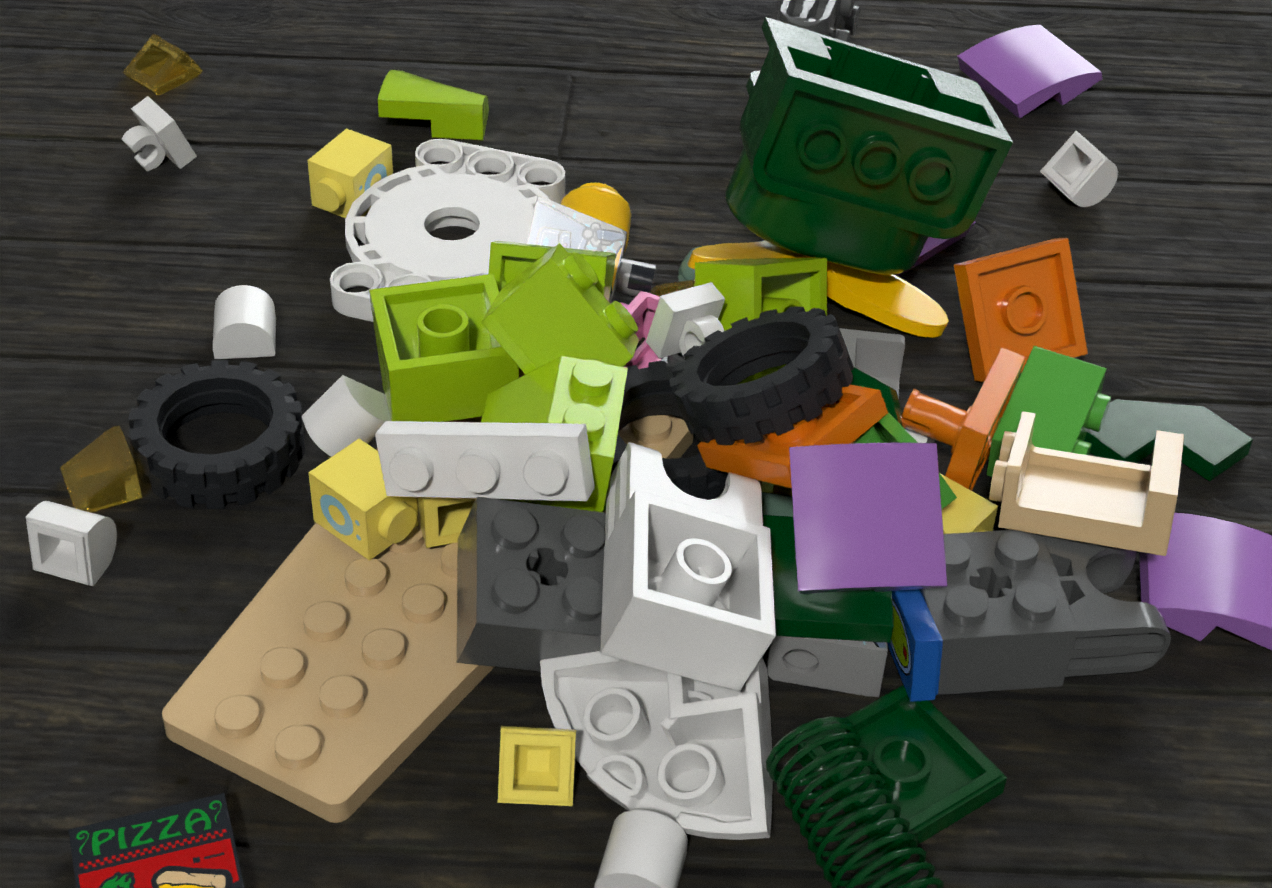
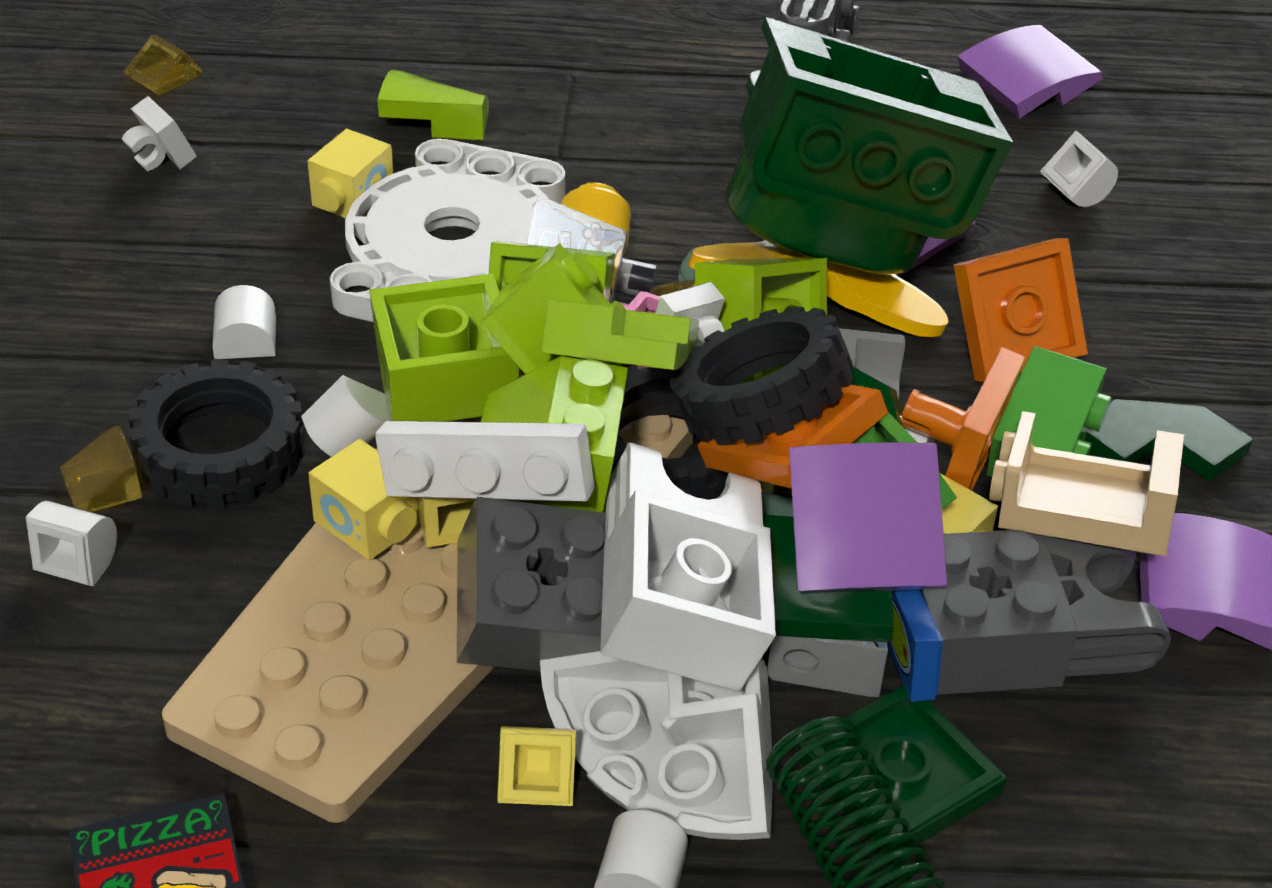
none -> lime slope [541,299,699,370]

